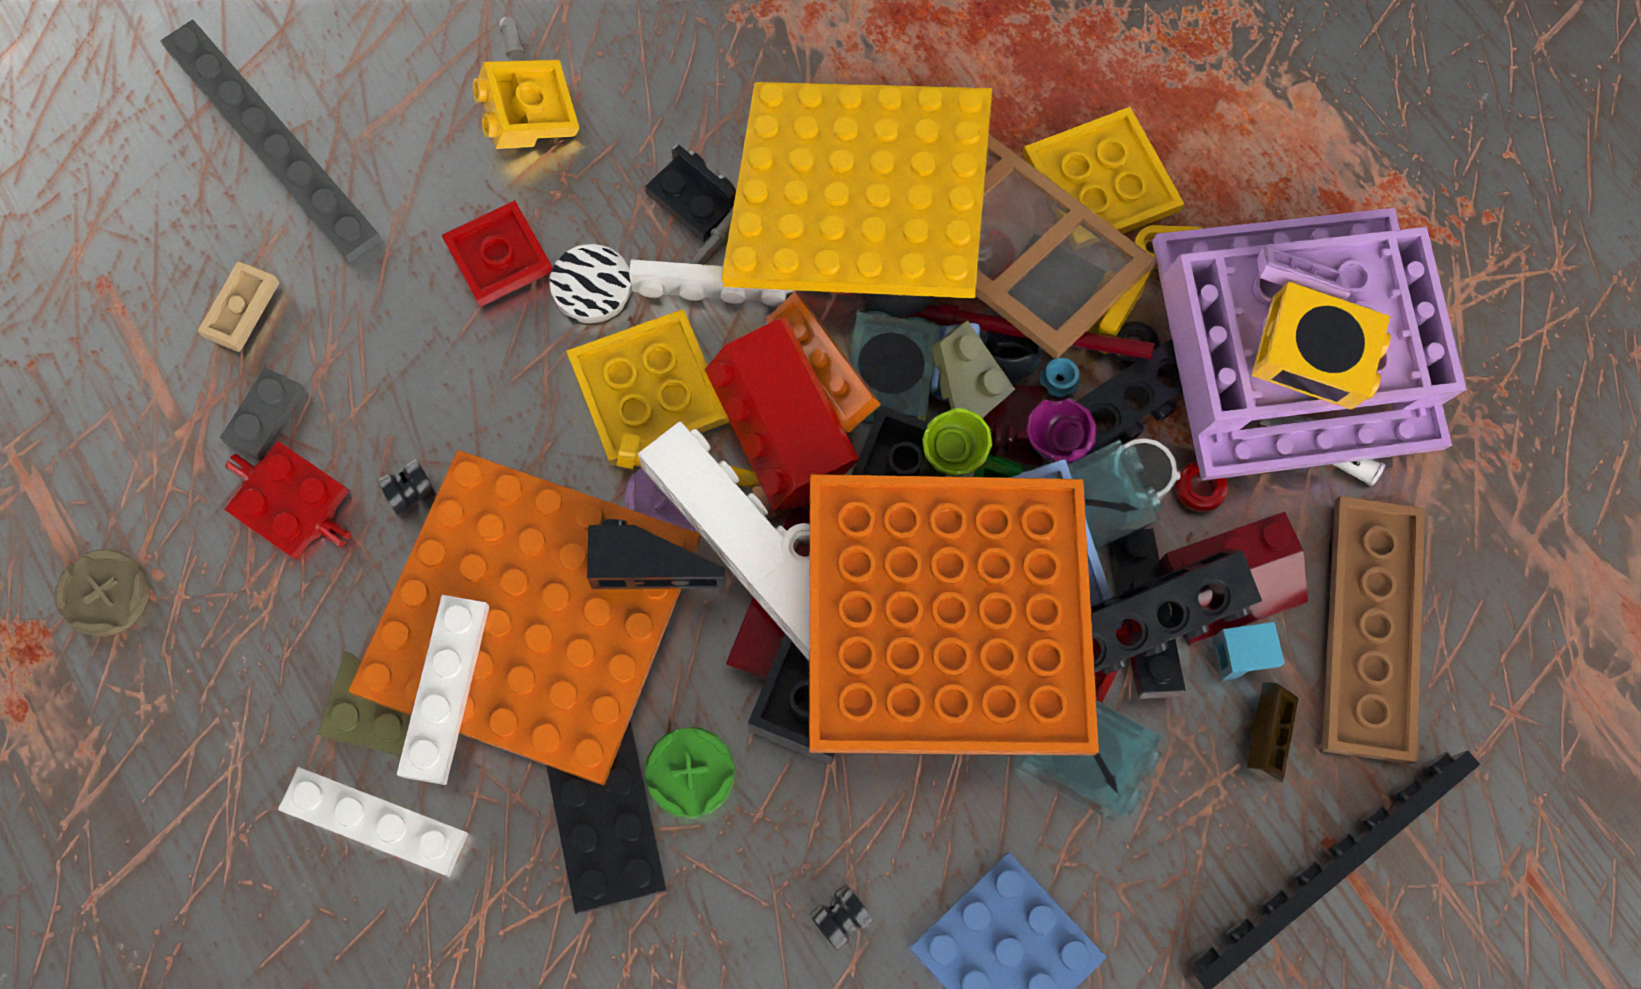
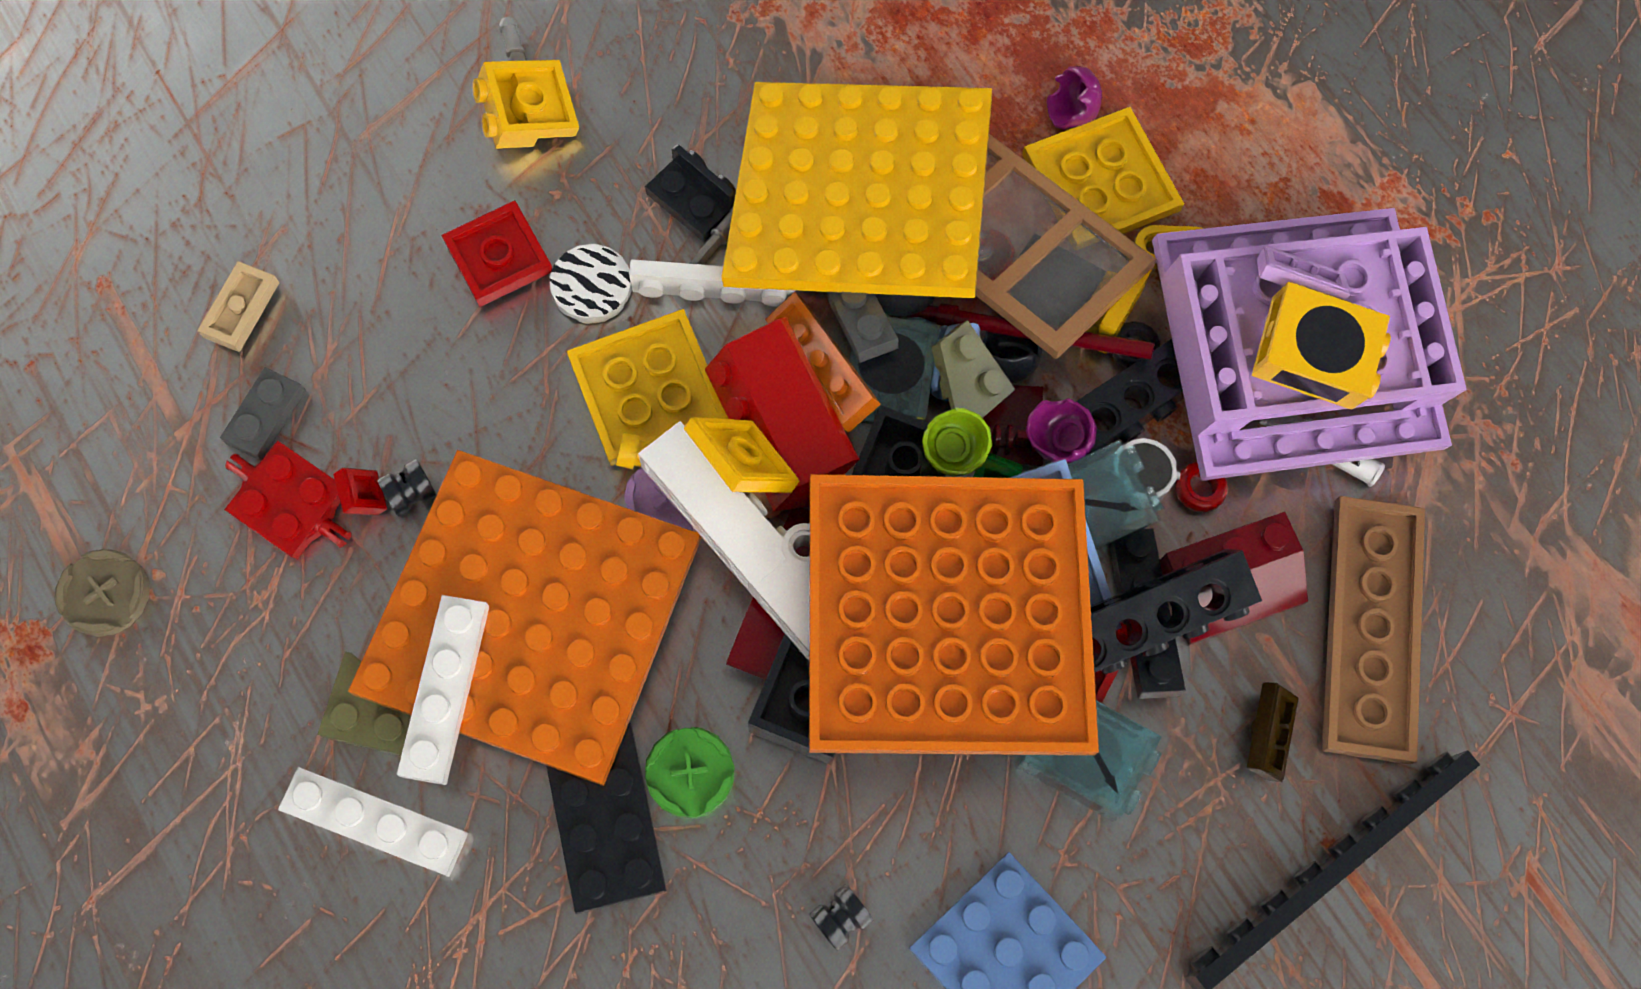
dark grey plate [160,19,382,264] -> none
black slope [587,519,726,589] -> none
medium azure plate [1039,358,1080,398] -> none
medium azure panel [1212,622,1284,681] -> none
none -> red tile [333,467,387,515]
none -> yellow plate [684,417,800,493]
none -> dark grey plate [827,292,899,363]
none -> magenta hair [1047,66,1102,130]

